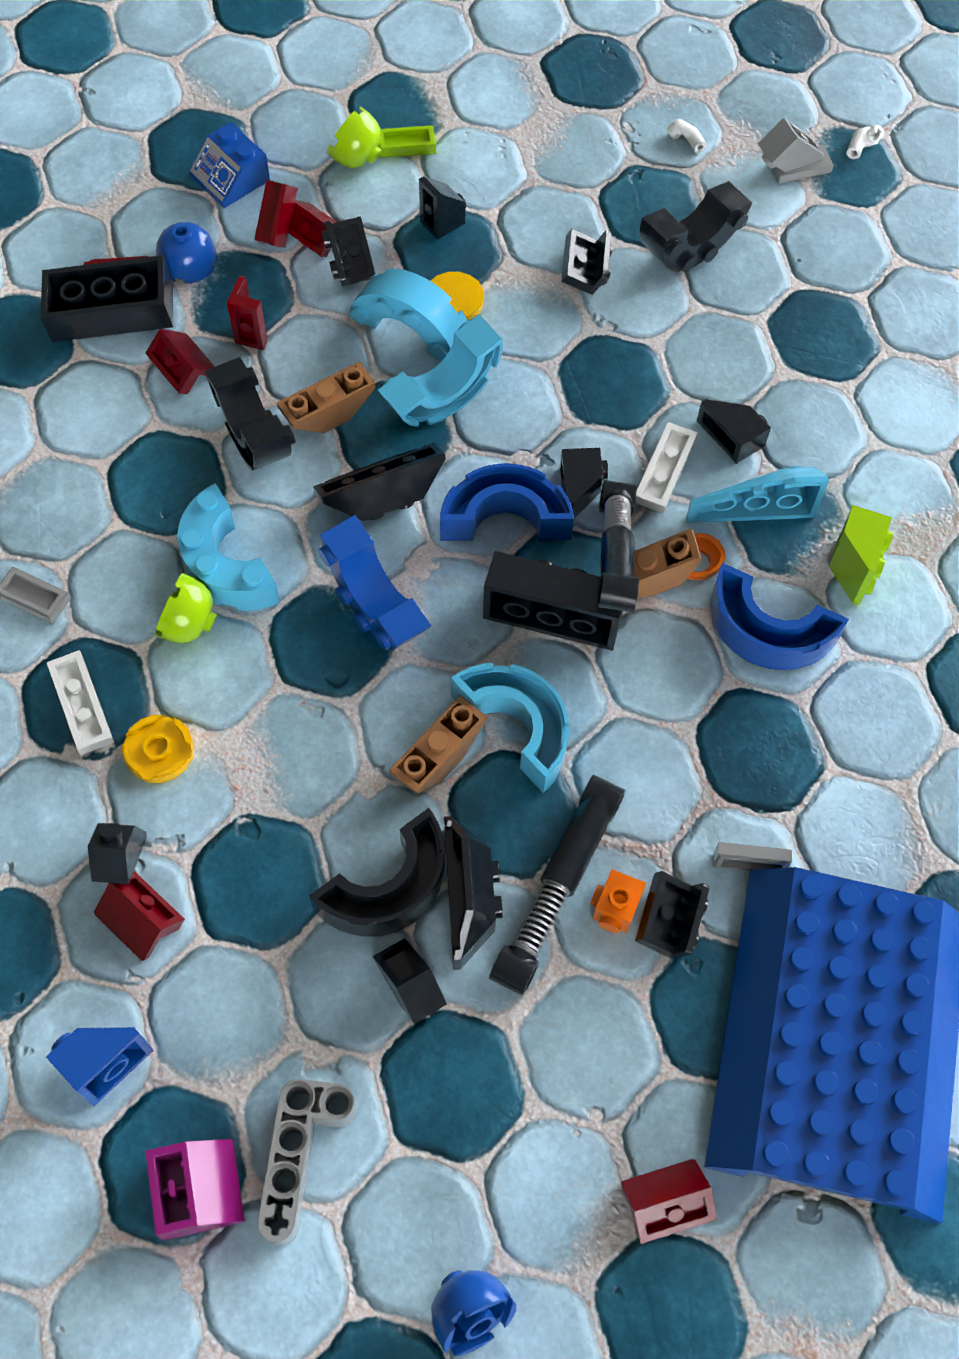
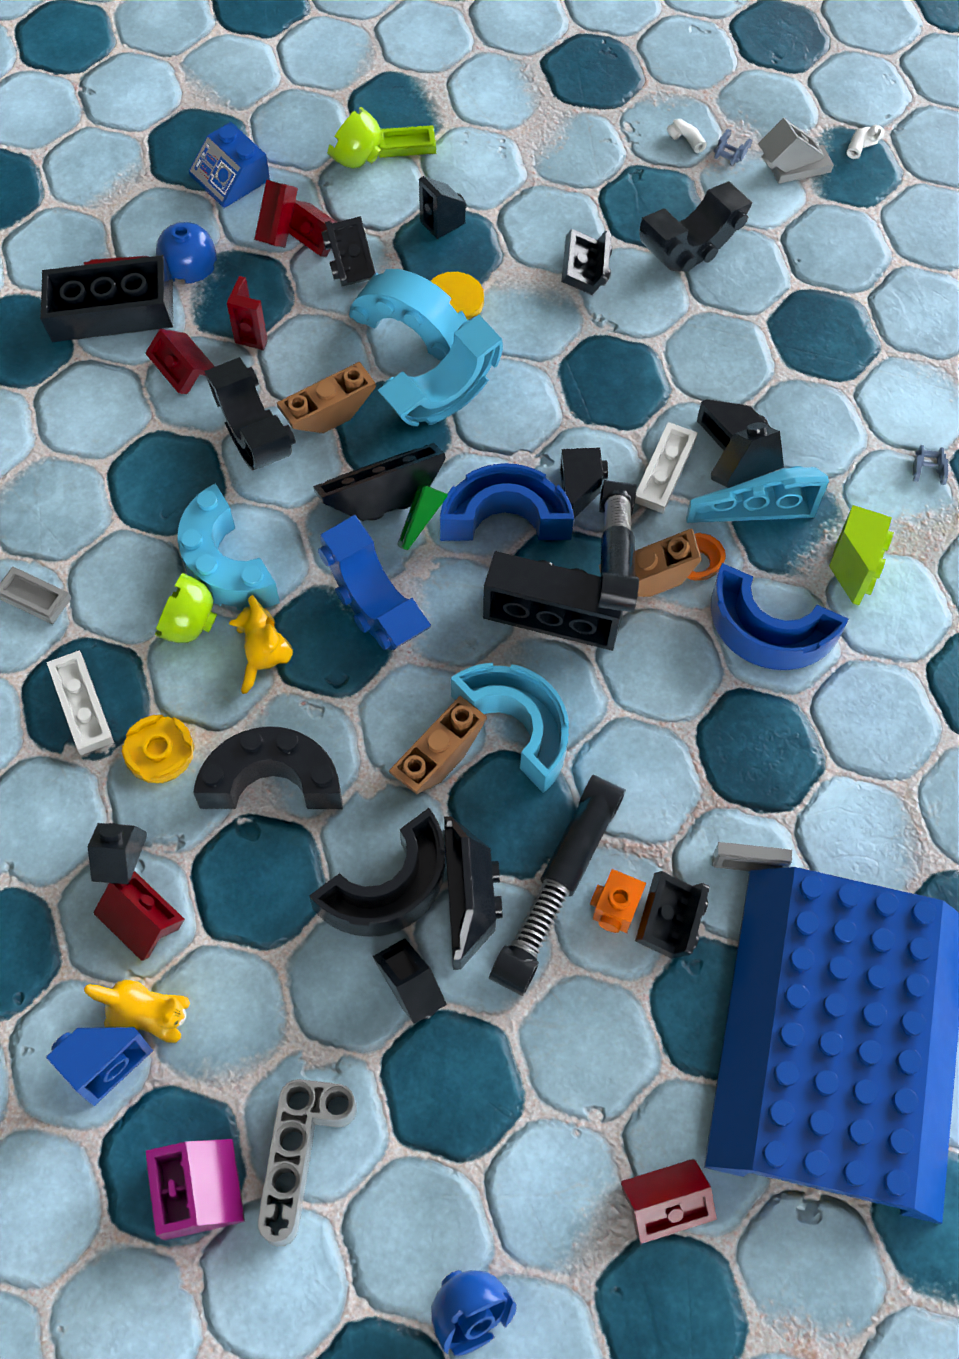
none -> yellow animal [84,980,190,1043]
none -> black brick [193,727,343,809]
none -> yellow animal [229,595,293,694]
none -> green slope [397,485,448,550]
none -> black slope [711,422,784,488]
none -> sand blue piece [714,129,753,166]
none -> sand blue piece [913,445,948,485]

